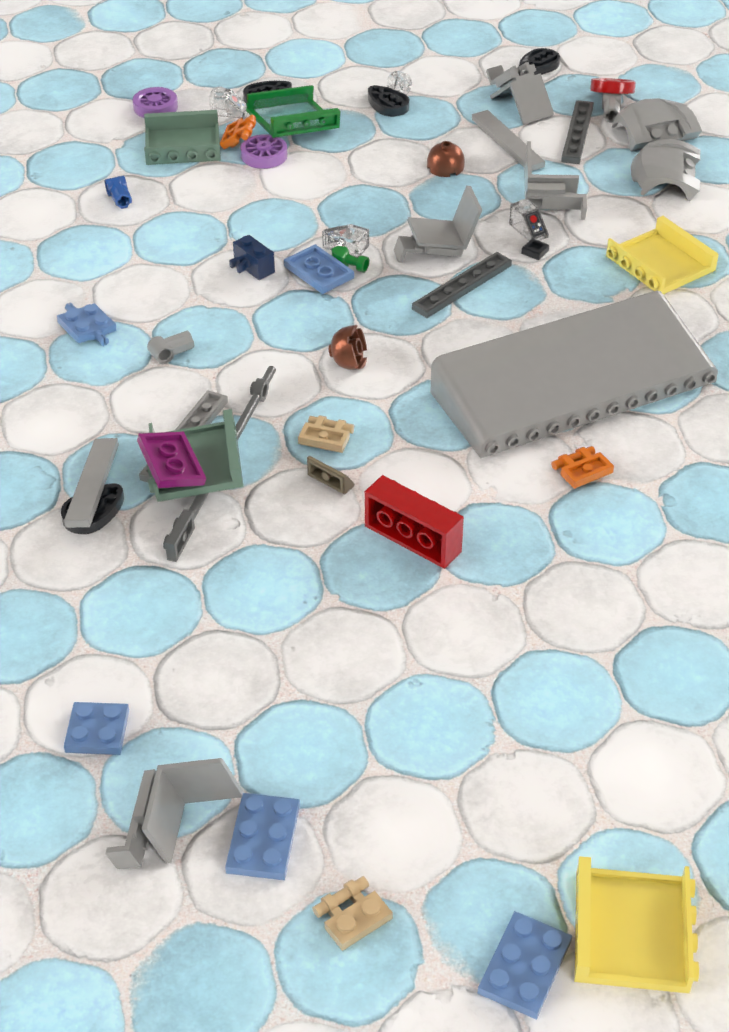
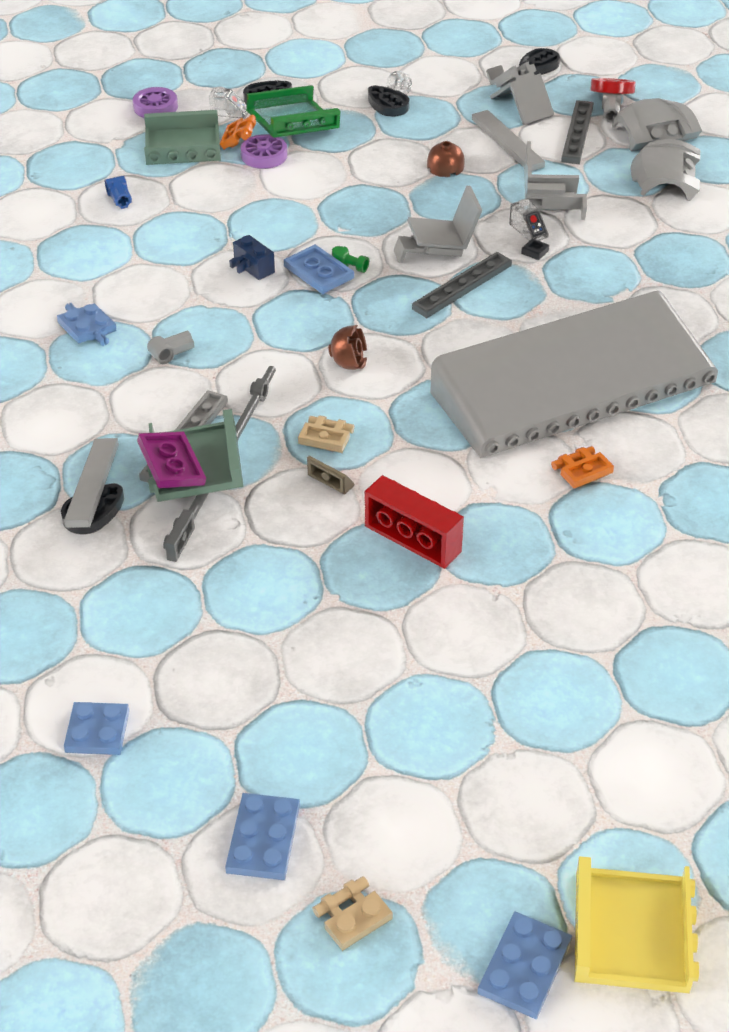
light grey piece [105,758,243,869] -> none
clear slope [322,224,369,258] -> none
light yellow panel [606,216,719,294] -> none

